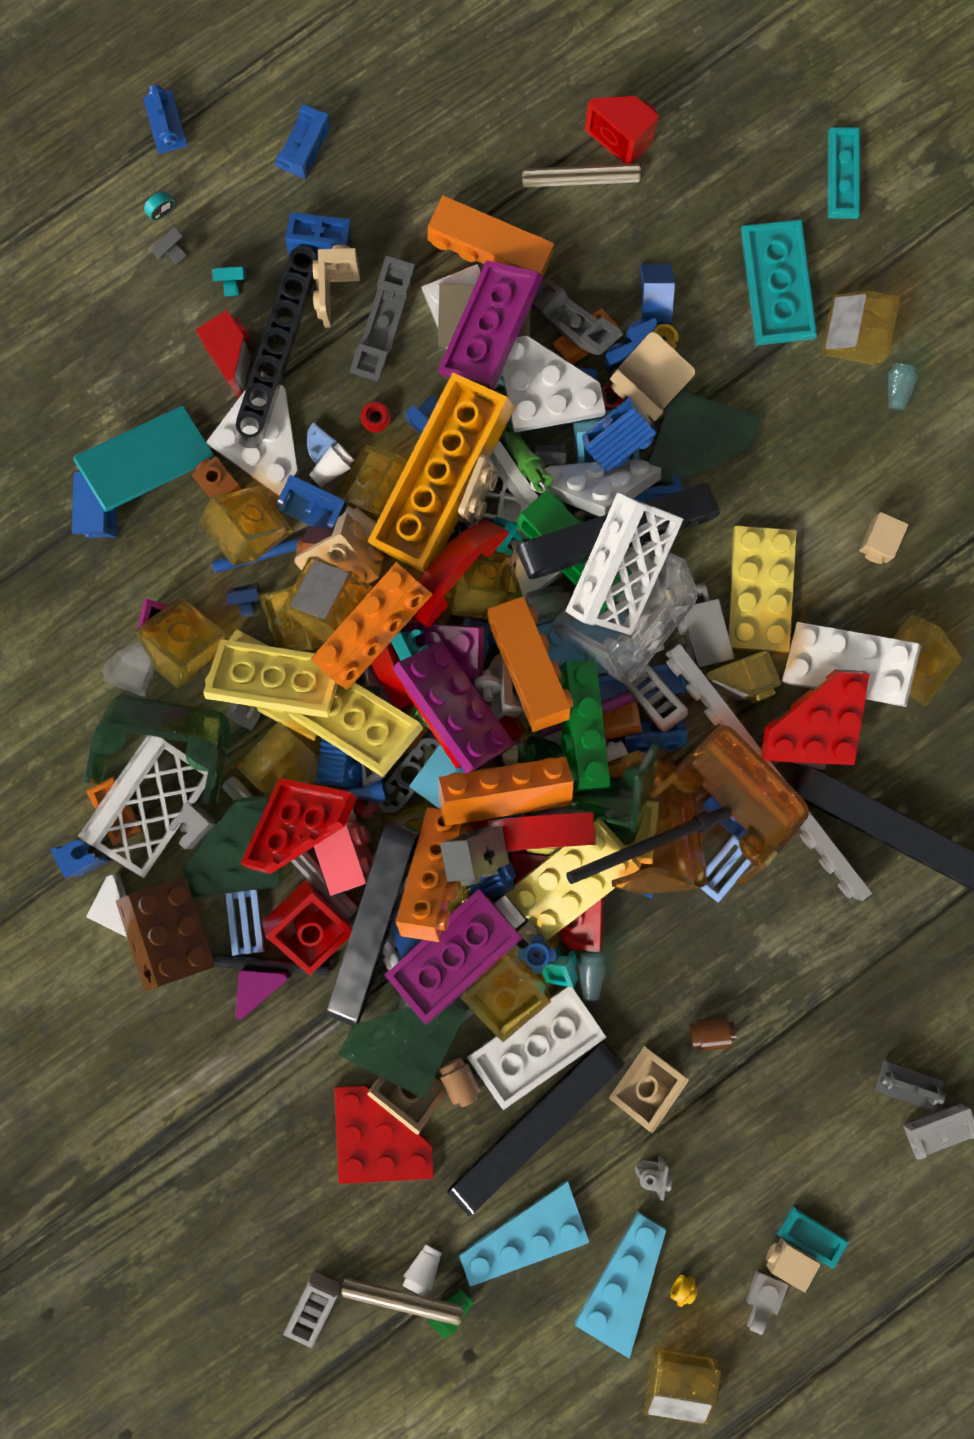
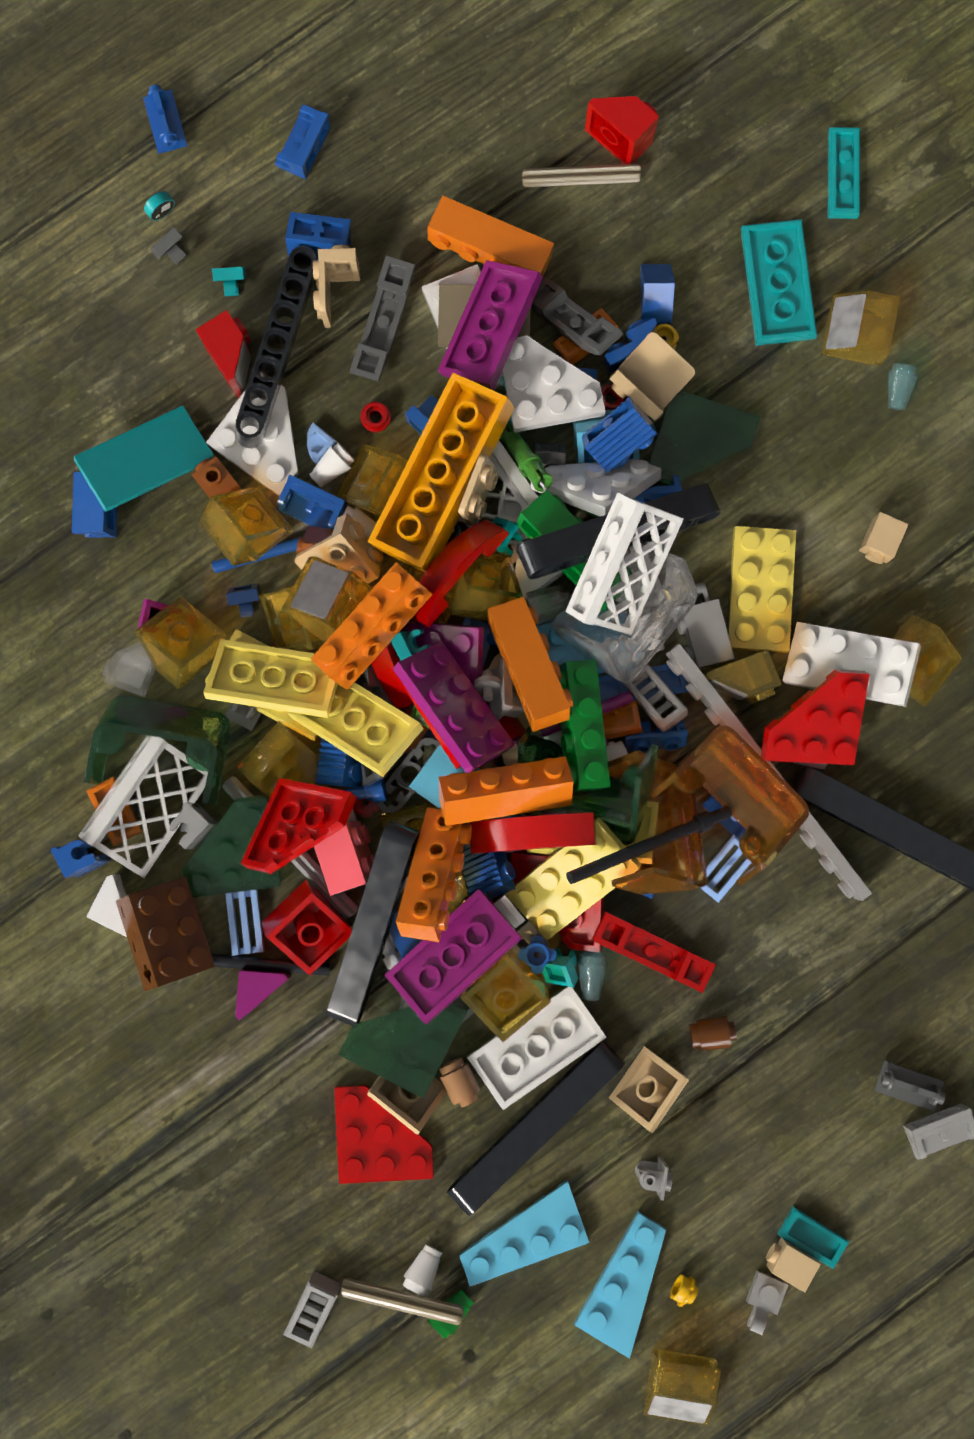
dark grey brick [440,825,509,885] -> none
none -> red slope [592,912,716,993]

